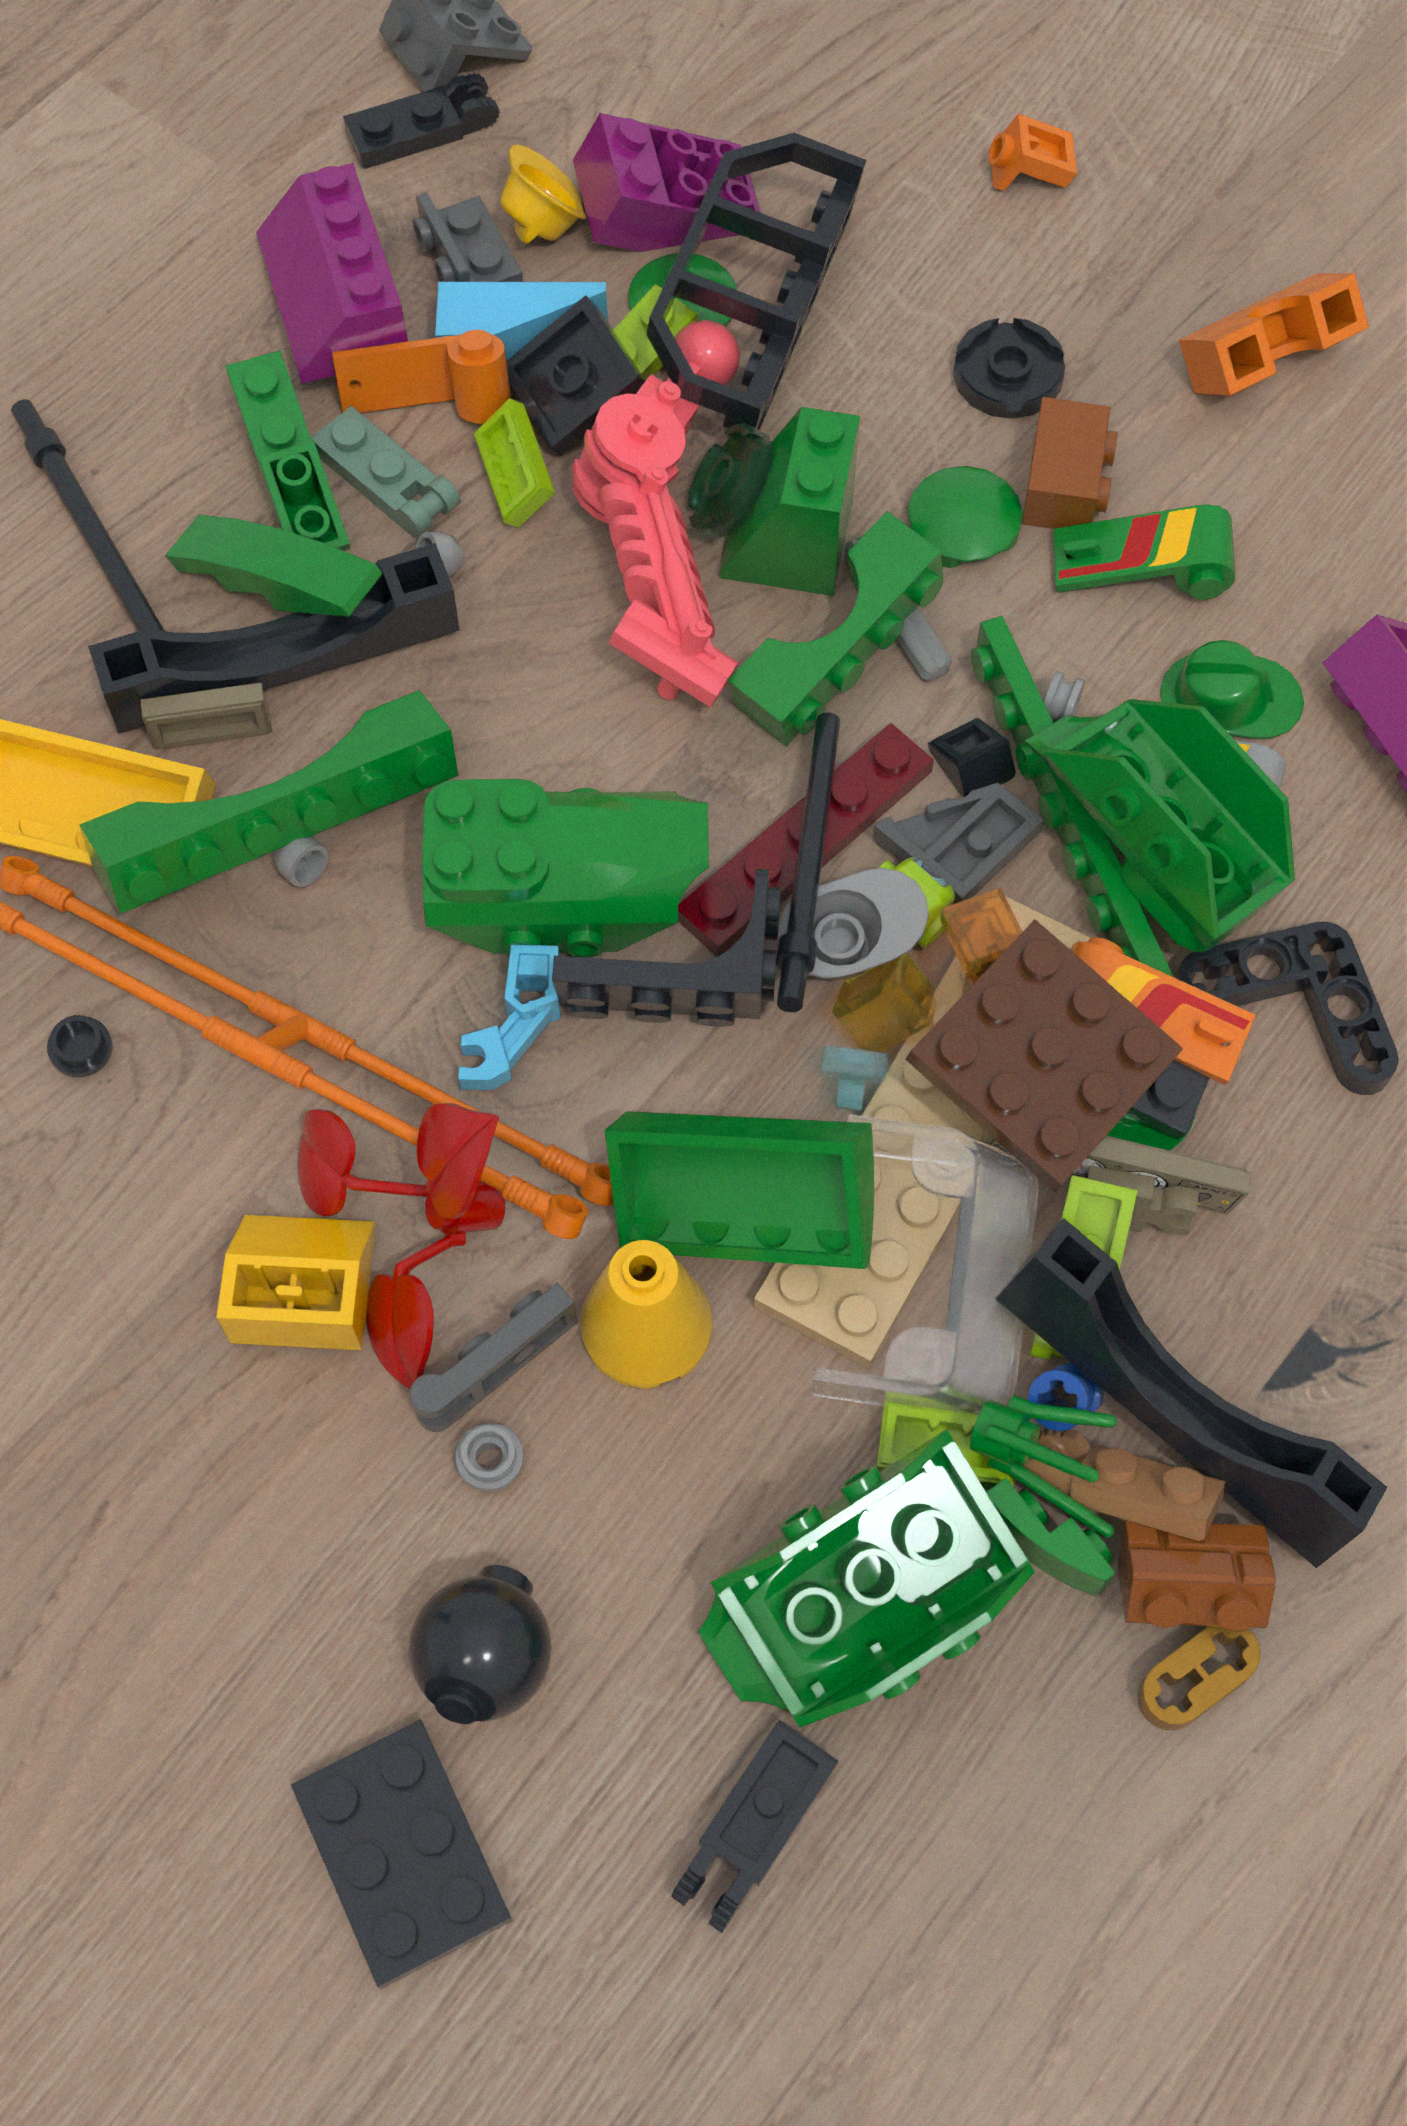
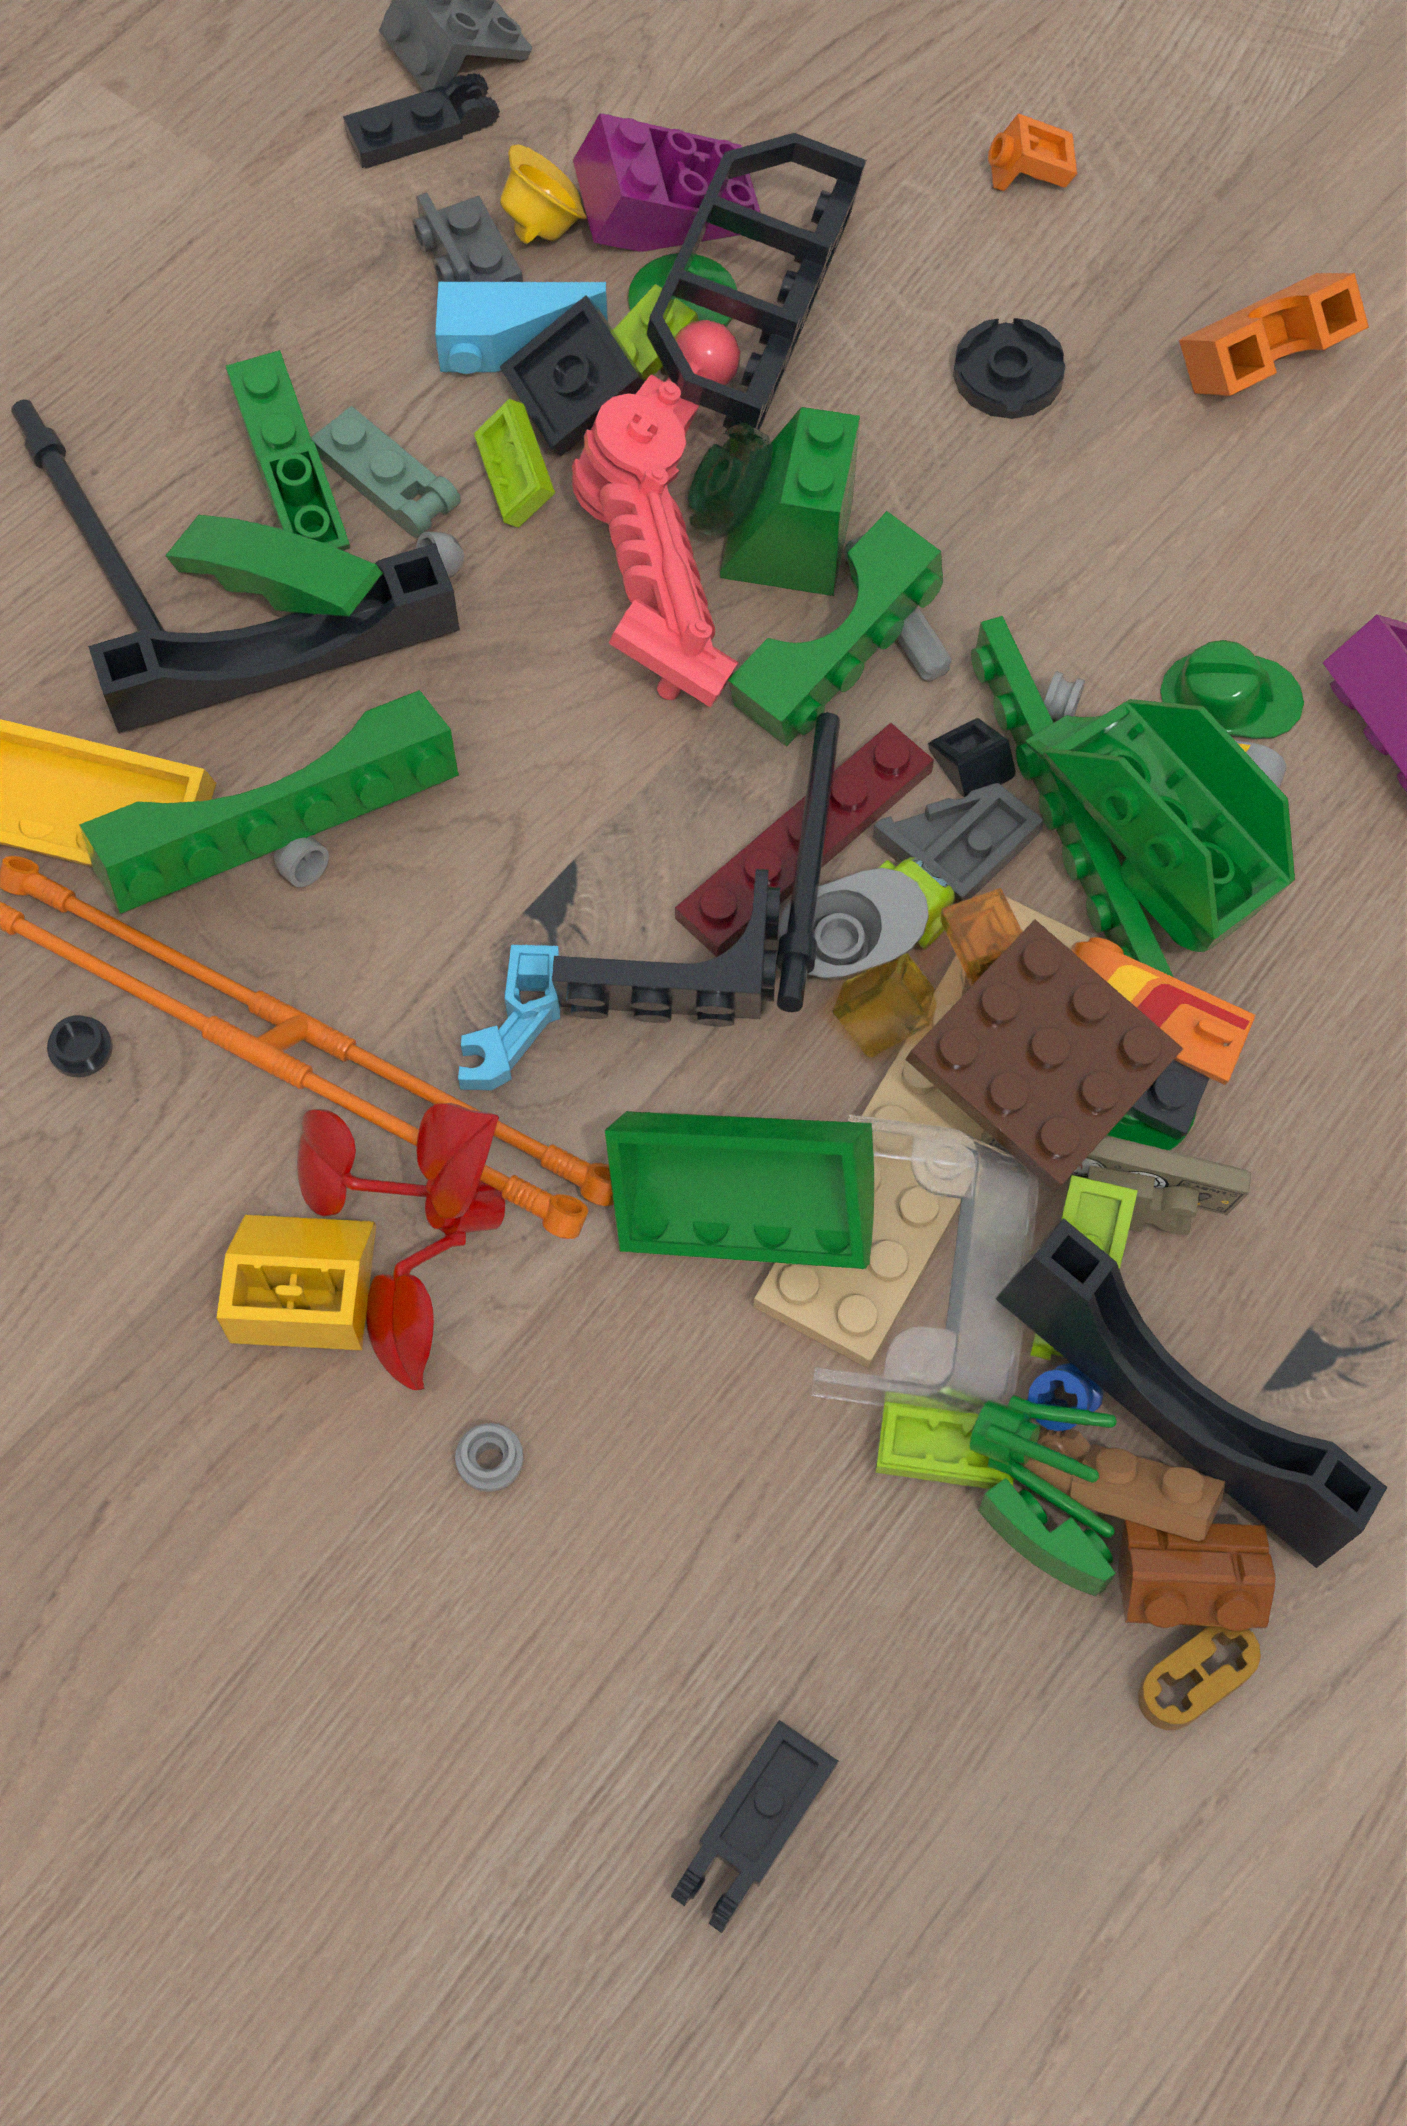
dark tan tile [141,683,273,749] -> none
magenta slope [256,163,408,384] -> none
black plate [291,1719,513,1989] -> none
orange door [332,330,511,423] -> none
black brick [409,1565,551,1724] -> none
dark grey plate [410,1282,578,1432] -> none
green slope [422,779,709,958] -> none
yellow cone [580,1240,712,1389] -> none
green slope [697,1429,1035,1727] -> none
clear light blue tile [821,1045,889,1111] -> none
green dish [908,466,1023,568] -> none
dark orange brick [1022,397,1118,529] -> none
green door [1054,504,1235,600] -> none
black beam [1176,921,1399,1095] -> none

